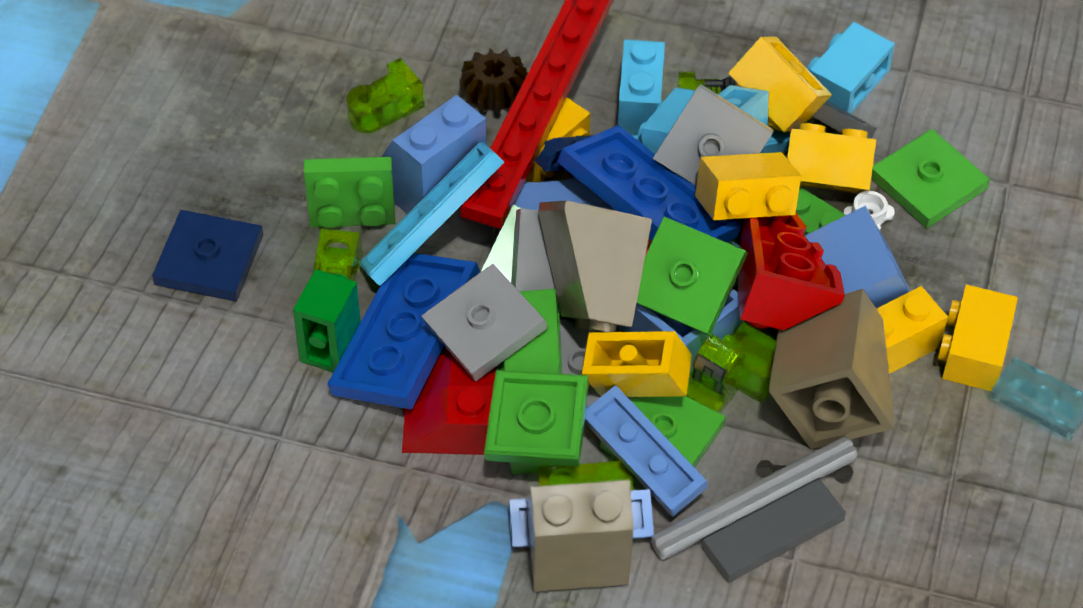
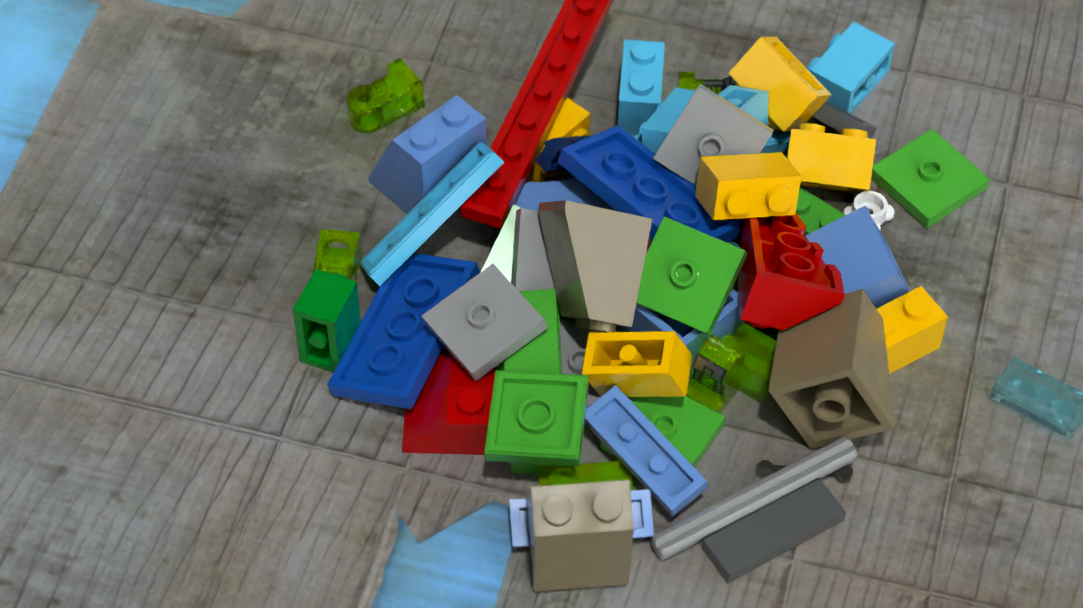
dark blue plate [152,209,263,302] -> none
bright green plate [304,157,395,228] -> none
dark brown gear [459,47,528,117] -> none
yellow brick [938,284,1018,392] -> none

